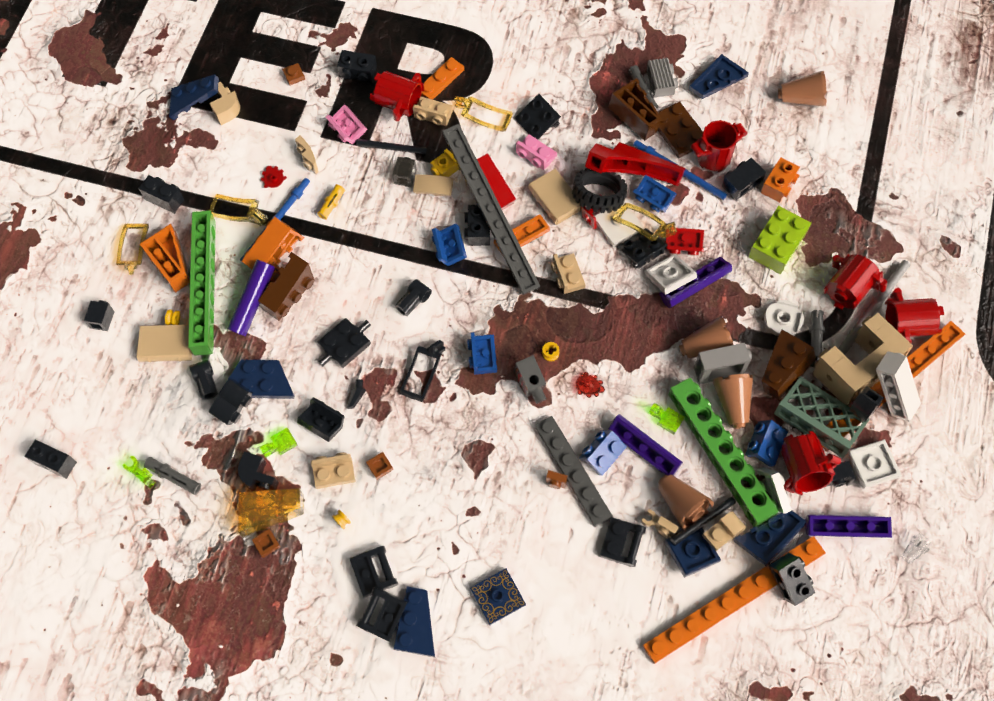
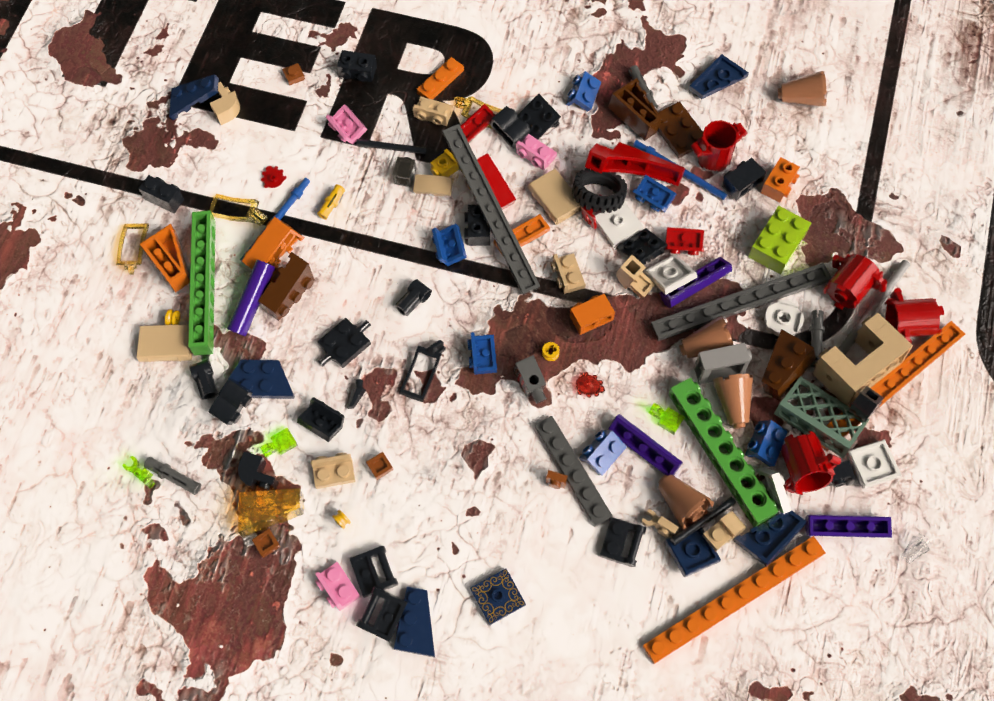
black brick [24,439,77,479] -> none
black brick [84,300,115,331] -> none
tan slope [295,135,319,174] -> none
red container [370,71,424,121] -> none
clear yellow sword [612,203,677,241] -> none
light grey brick [646,57,678,98] -> none
brick [768,552,816,606] -> none
white brick [876,351,921,422] -> none
none -> bright pink bracket [315,562,361,611]
none -> red tile [460,104,495,143]
none -> black brick [489,106,531,149]
none -> blue bracket [566,71,601,112]
none -> orange brick [570,294,615,335]
none -> tan brick [616,255,655,299]
none -> dark grey plate [651,263,832,341]

